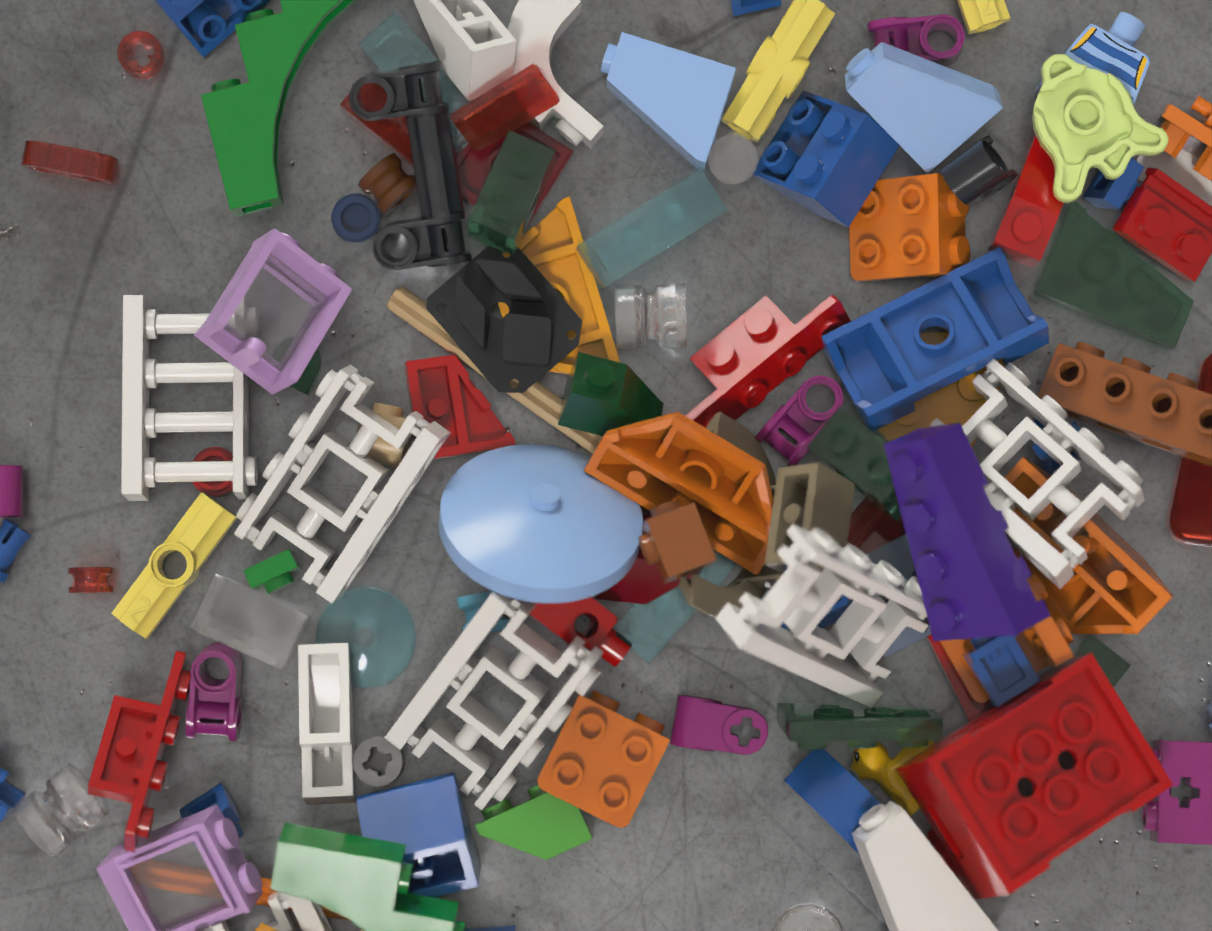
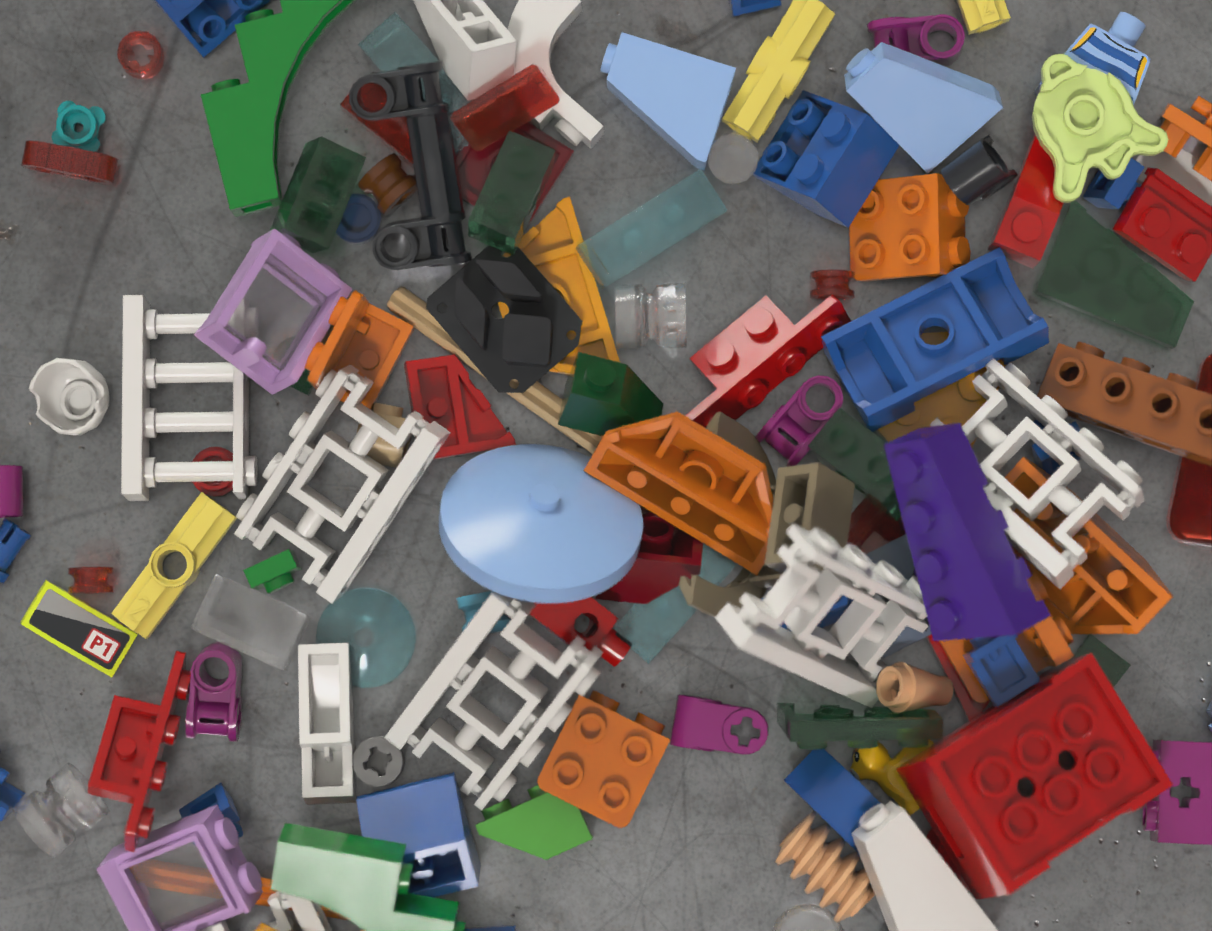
dark orange brick [638,500,717,584] -> none
none -> slope [20,580,138,677]
none -> white hair [29,358,110,435]
none -> teal plate [52,101,106,155]
none -> clear green brick [270,136,366,253]
none -> orange bracket [305,290,415,410]
none -> light nougat piece [775,810,875,923]
none -> clear red bush [810,269,855,300]
none -> light nougat cone [876,662,953,713]

